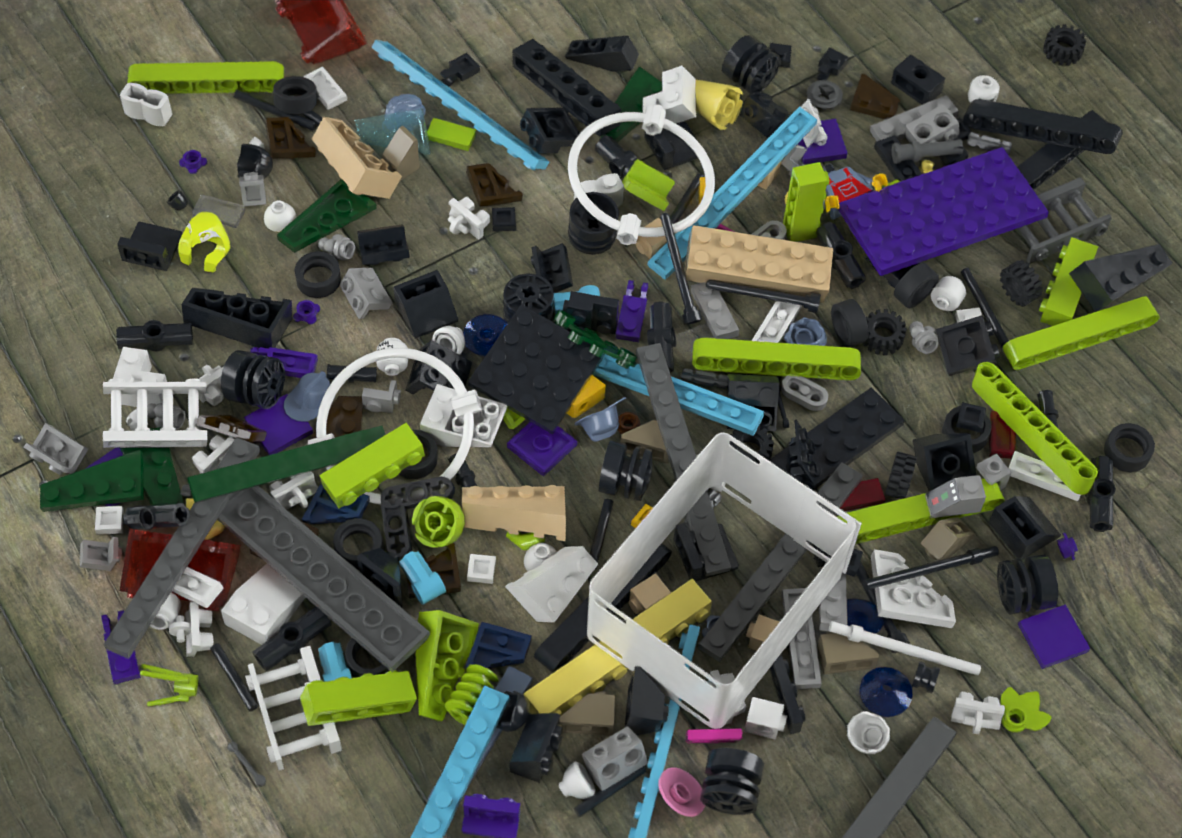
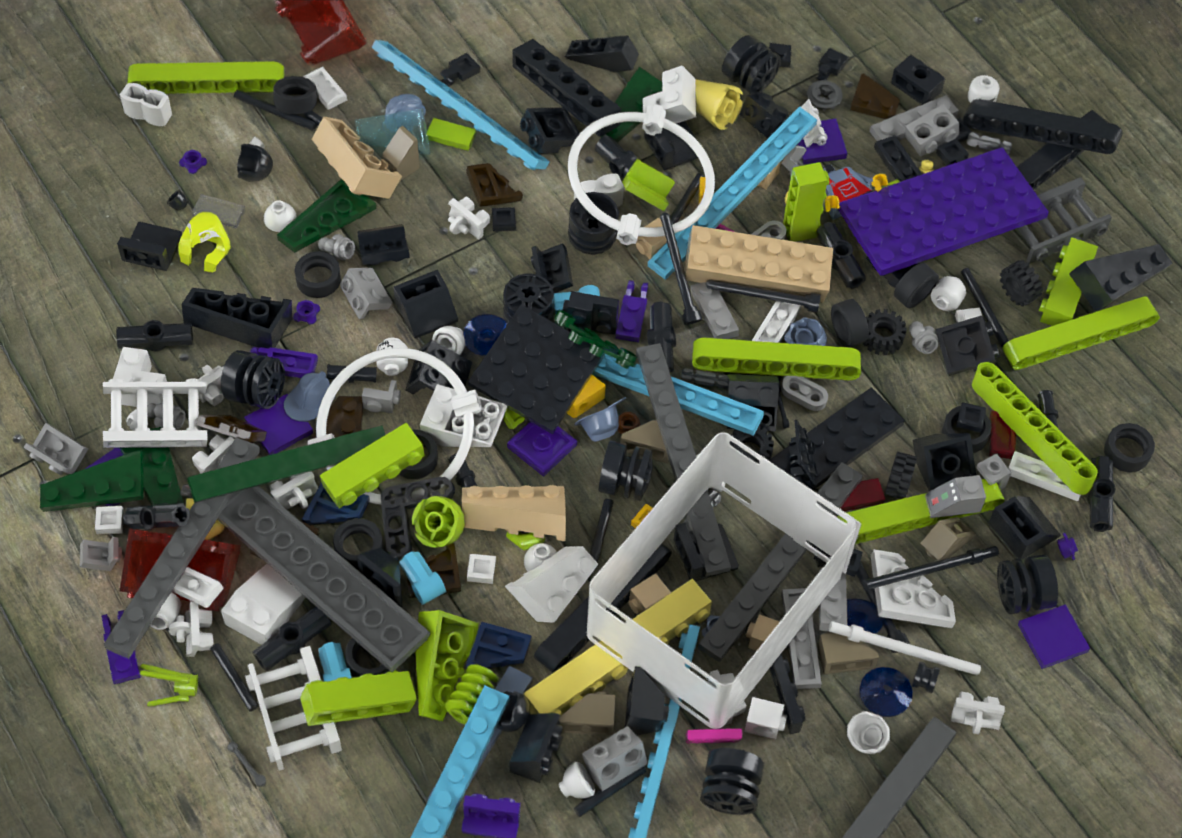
light grey bracket [239,172,267,206] -> none
dark brown wing [265,117,316,159] -> none
bright pink dish [658,768,705,817] -> none
dark grey pin [892,139,963,164] -> none
lime plate [1000,687,1052,733] -> none
black tyre [1043,24,1086,66] -> none

